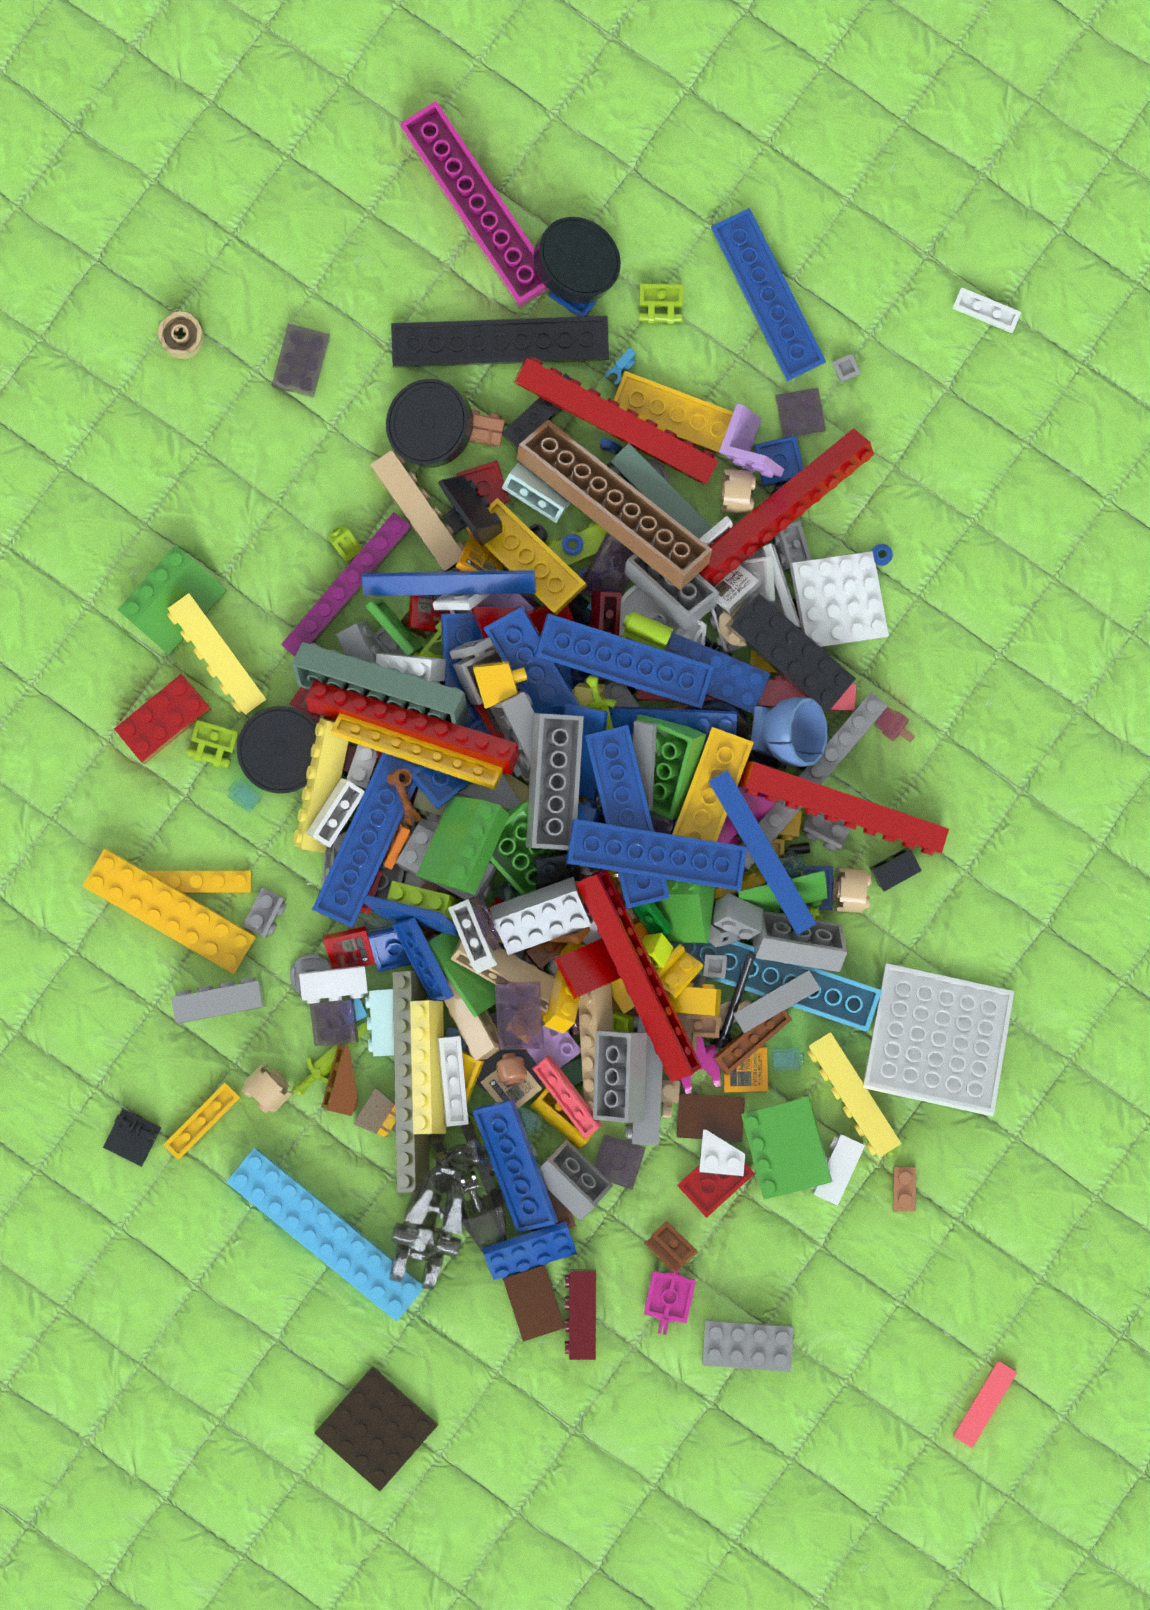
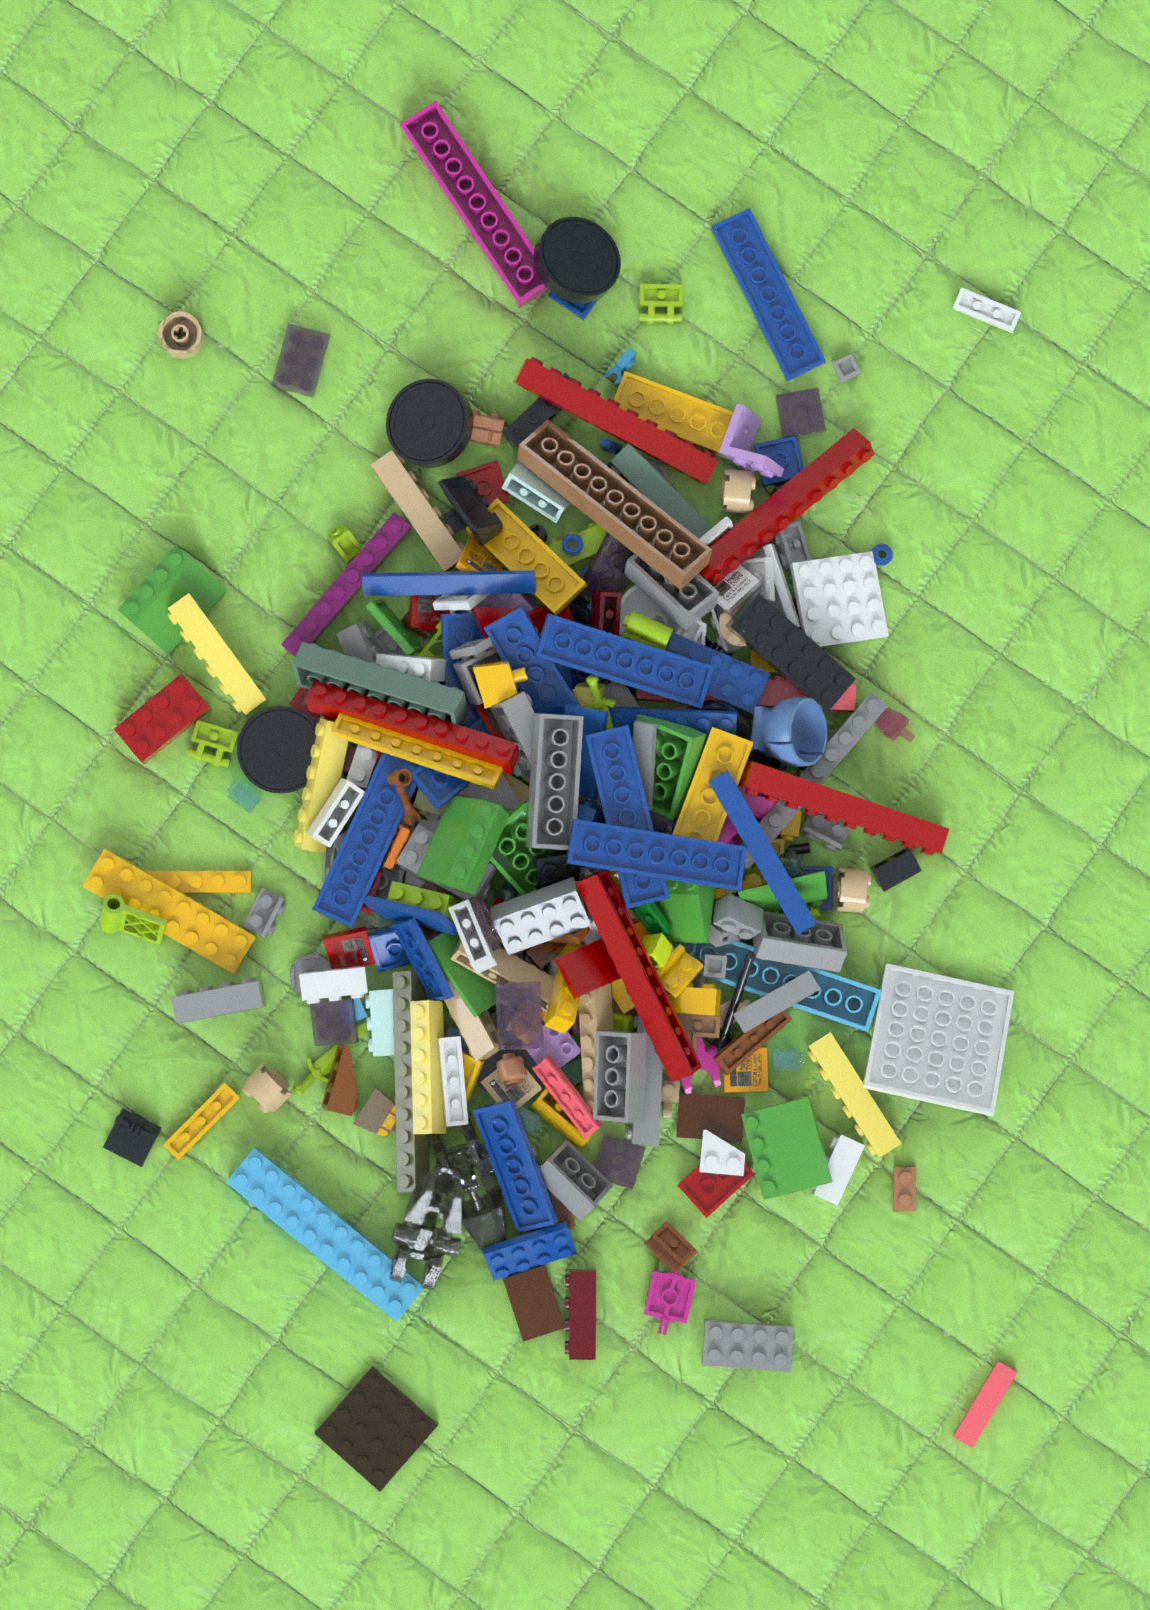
black plate [391,316,609,368] -> none
none -> lime piece [99,894,167,945]

